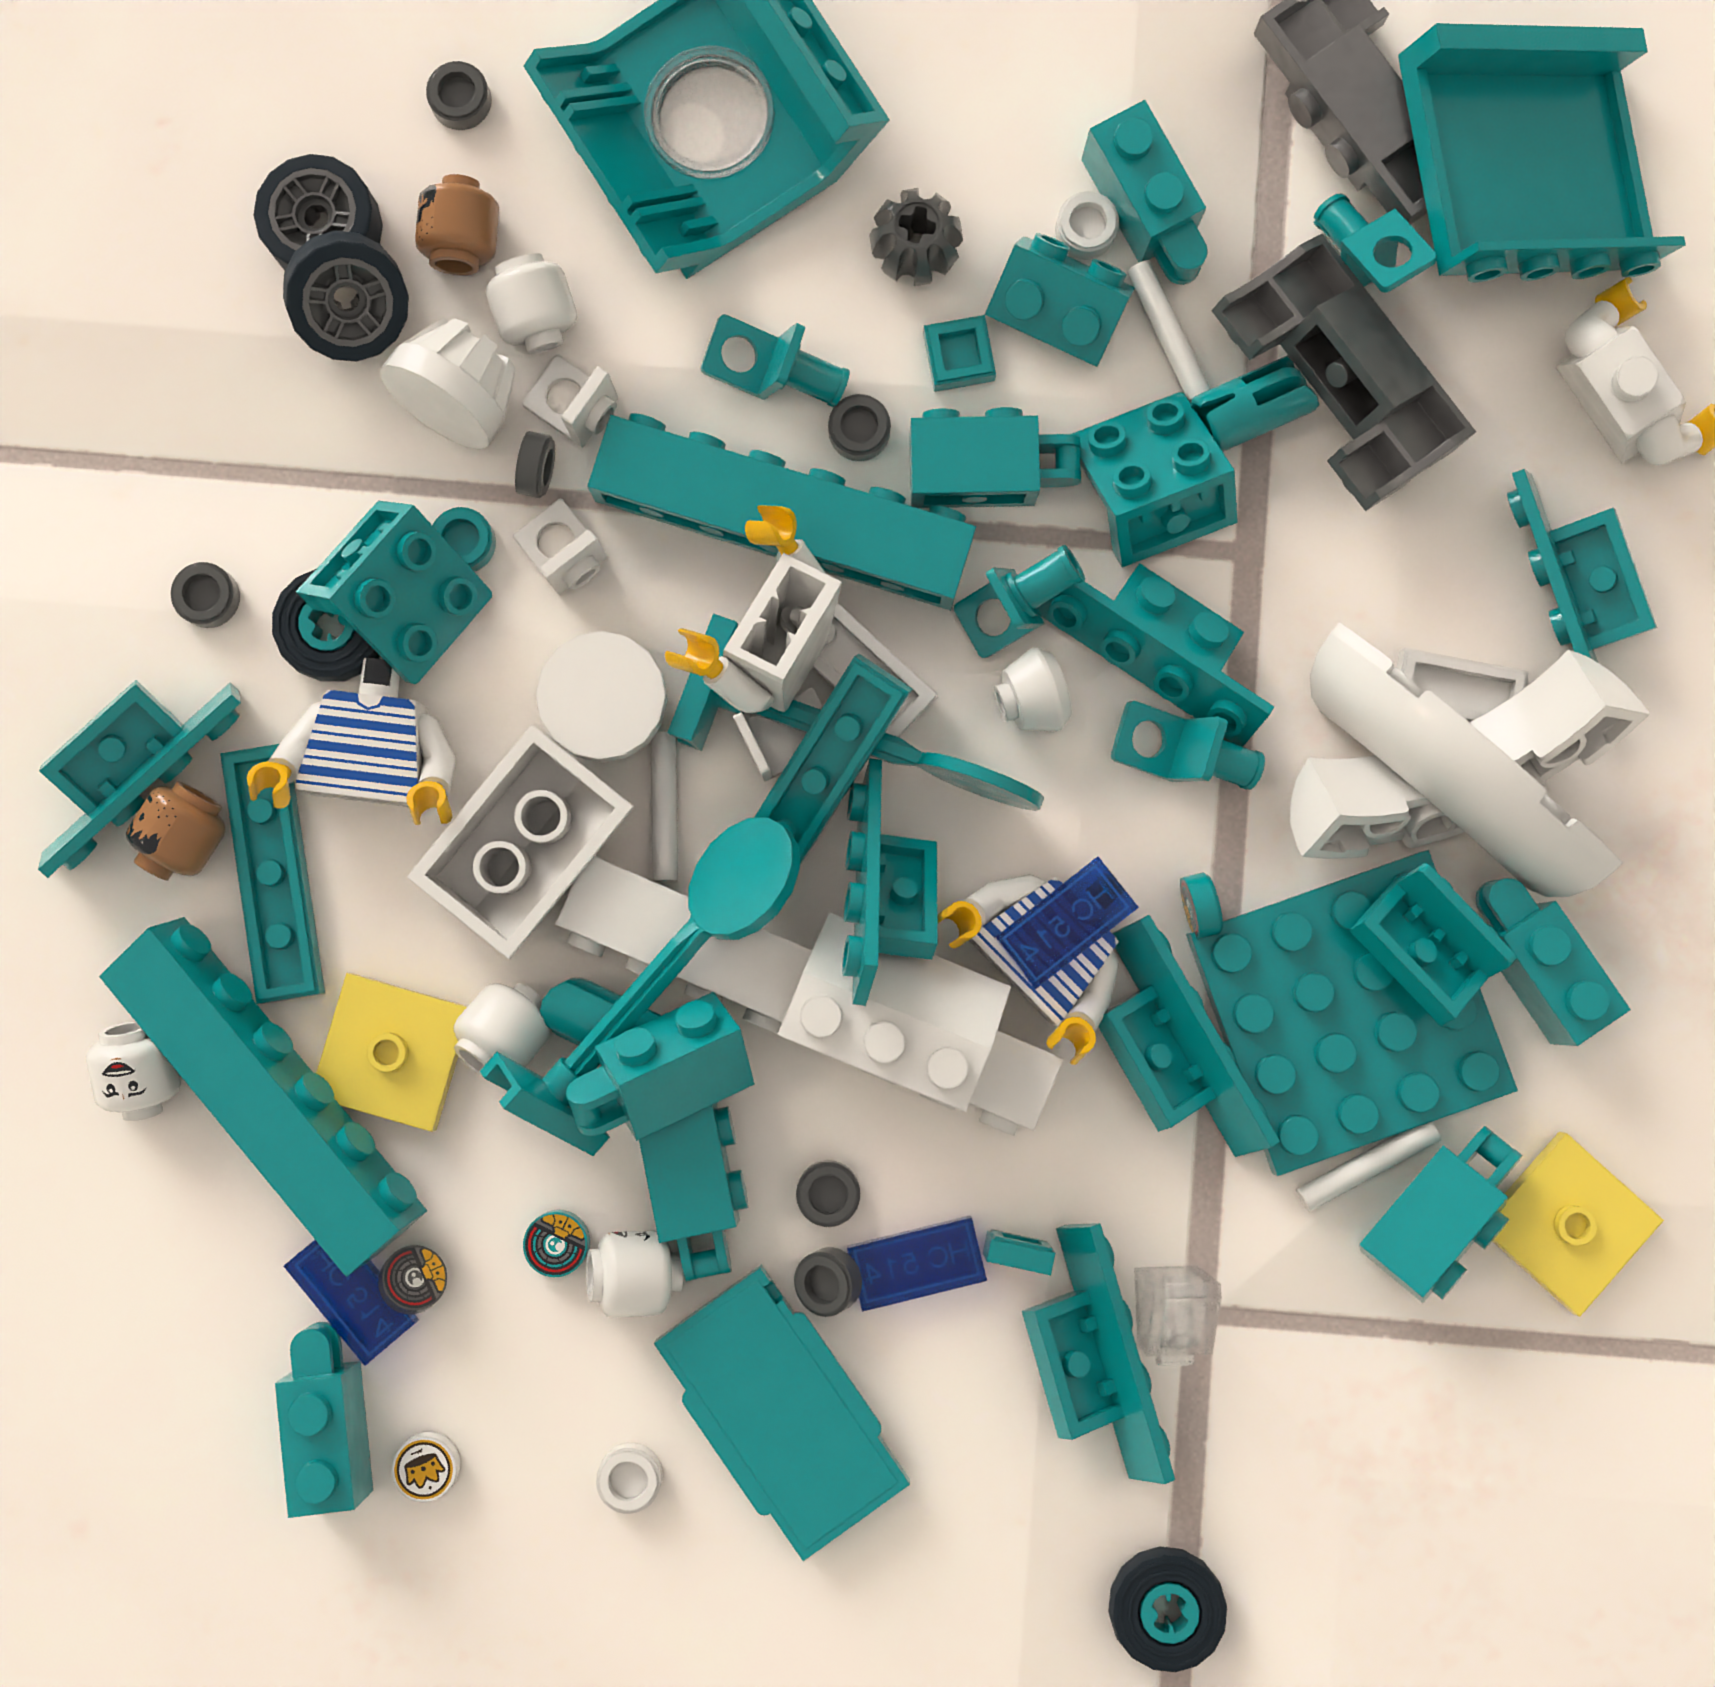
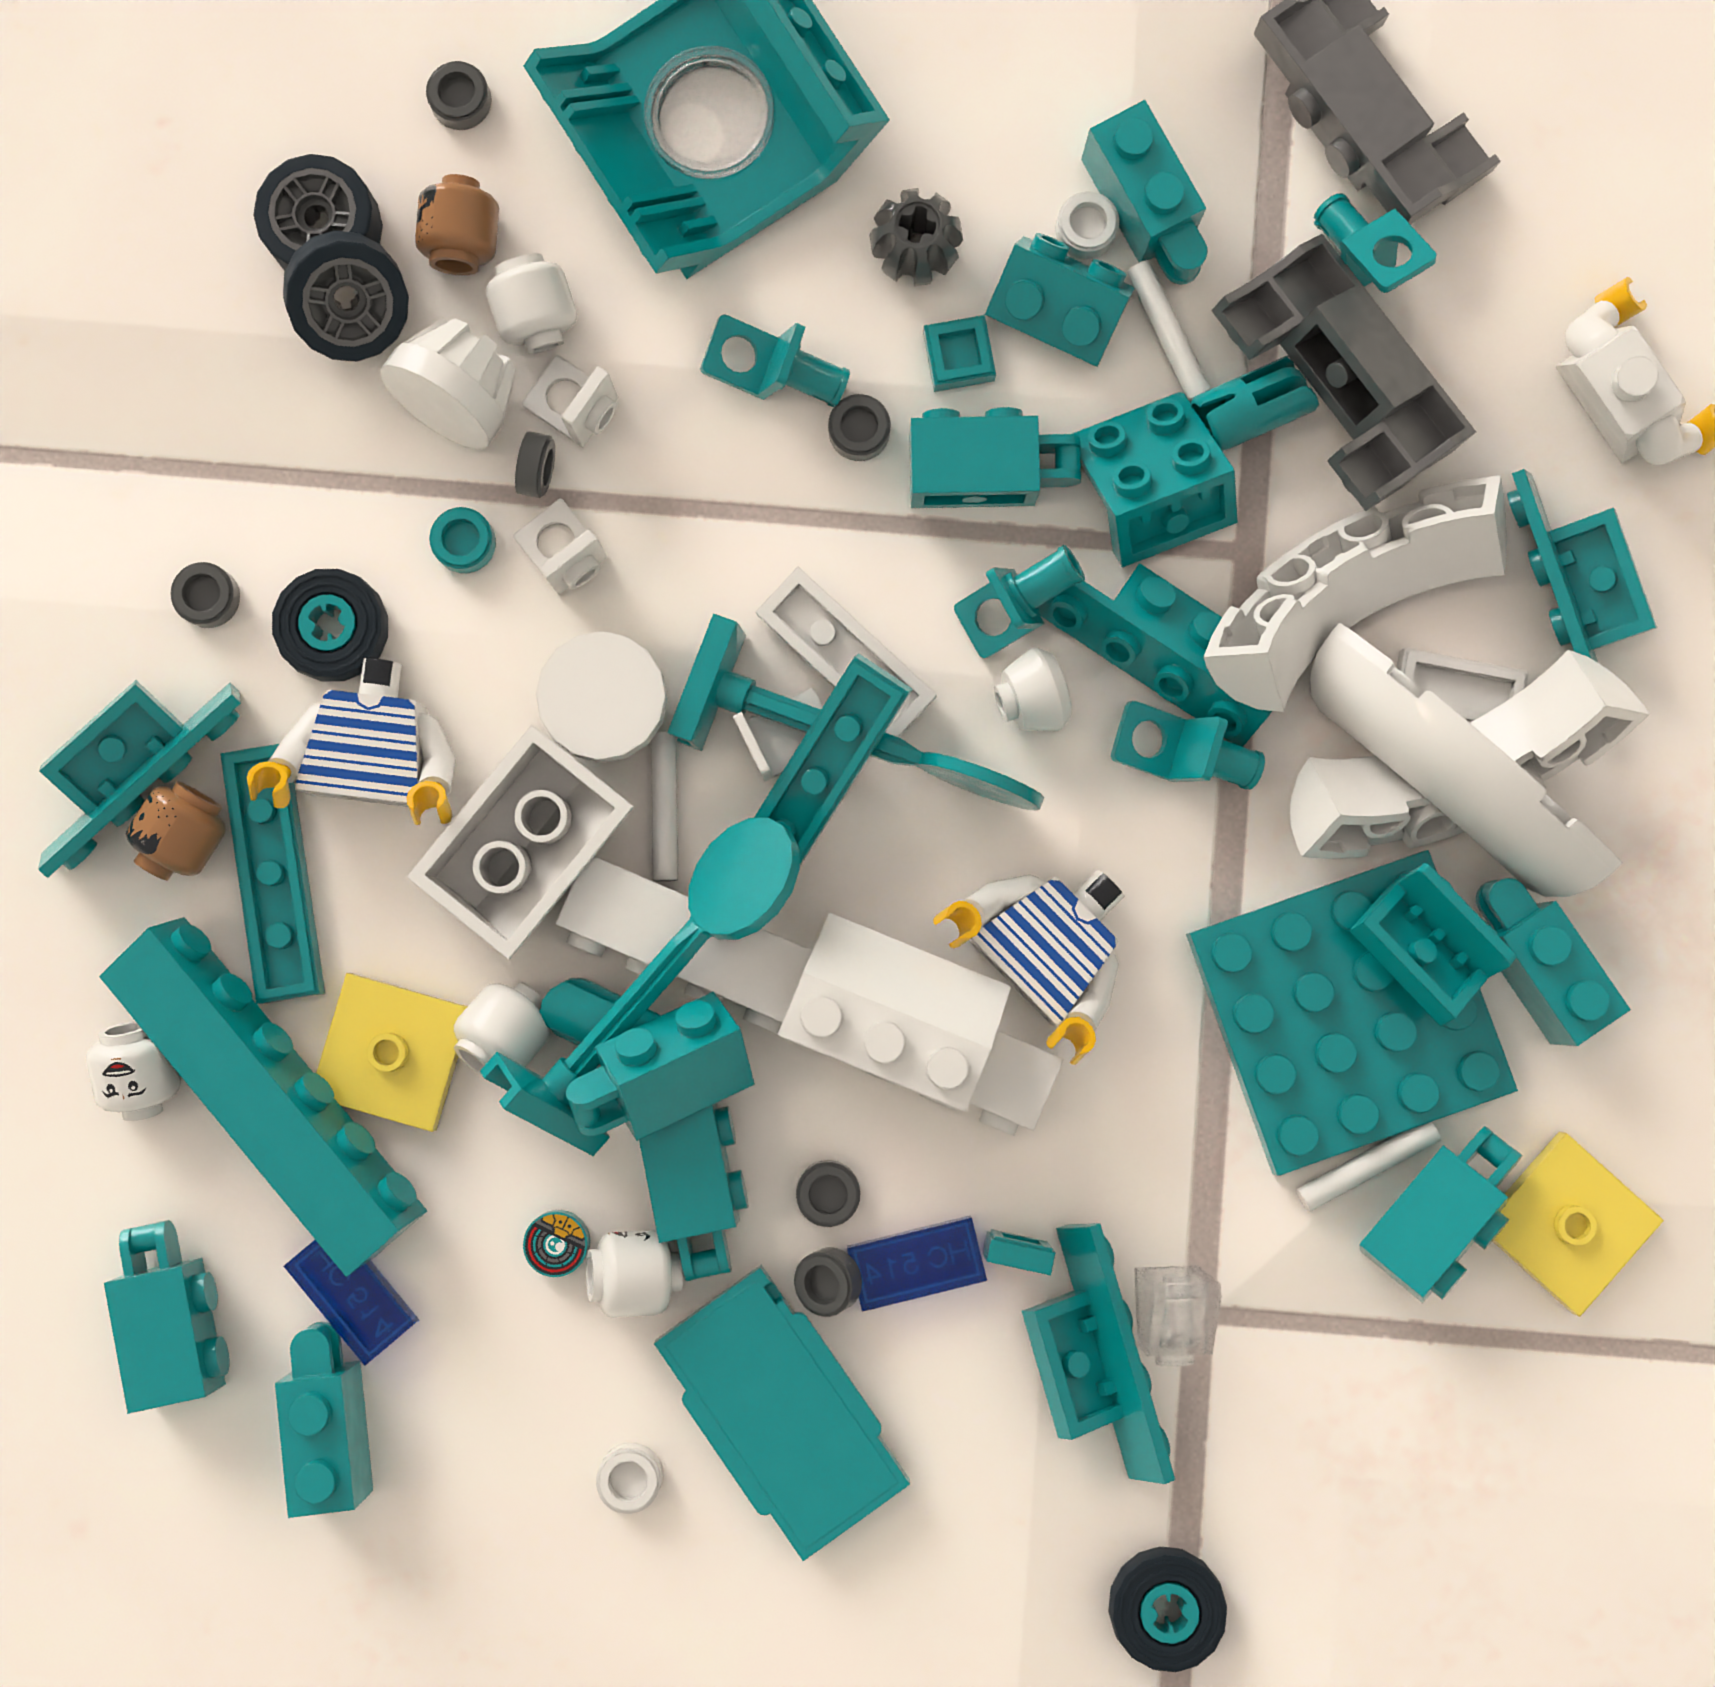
teal bracket [296,500,492,684] -> none
tile [378,1245,447,1314] -> none
tile [391,1432,460,1503] -> none
teal brick [587,413,976,611] -> none
white torso [665,505,842,713] -> none
teal bracket [842,758,938,1006] -> none
clear blue tile [994,856,1139,989] -> none
teal bracket [1098,915,1280,1157] -> none
teal tile [1180,872,1223,940] -> none
teal panel [1398,23,1686,283] -> none
none -> teal brick [104,1220,230,1414]
none -> white brick [1204,475,1507,712]

